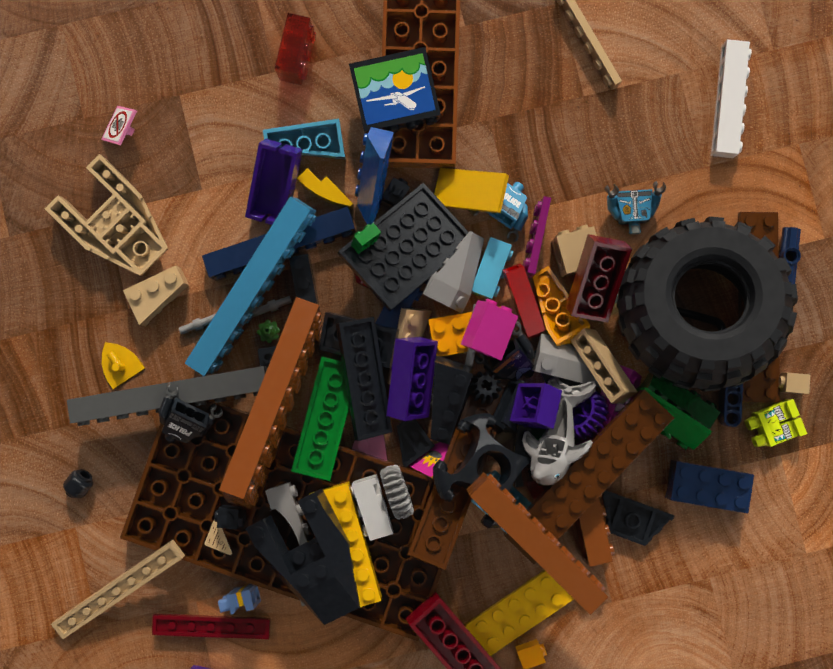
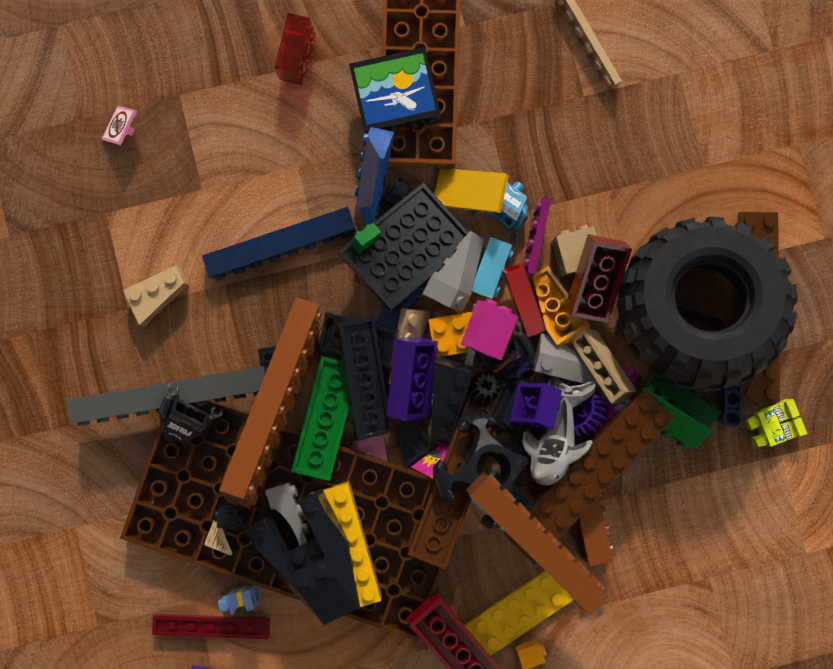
tan wedge [45,154,169,276] -> none
tan plate [51,540,185,639] -> none
black head [63,469,93,498] -> none
yellow shield [102,342,145,389] -> none
light grey bar [179,296,292,335] -> none
dark azure brick [185,197,316,376] -> none
dark purple piece [245,139,303,225] -> none
bright green plant [257,320,281,343] -> none
medium azure wedge [263,119,346,159] -> none
black brick [289,254,320,312] -> none
yellow slope [297,168,354,209] -> none
white wedge [351,474,393,541] -> none
light grey gear [380,465,414,519] -> none
black wing [602,490,675,546] -> none
torso [605,181,666,235] -> none
dark blue brick [665,460,754,514] -> none
white brick [711,39,752,158] -> none
tan brick [778,372,810,394] -> none
dark blue piece [779,227,801,285] -> none

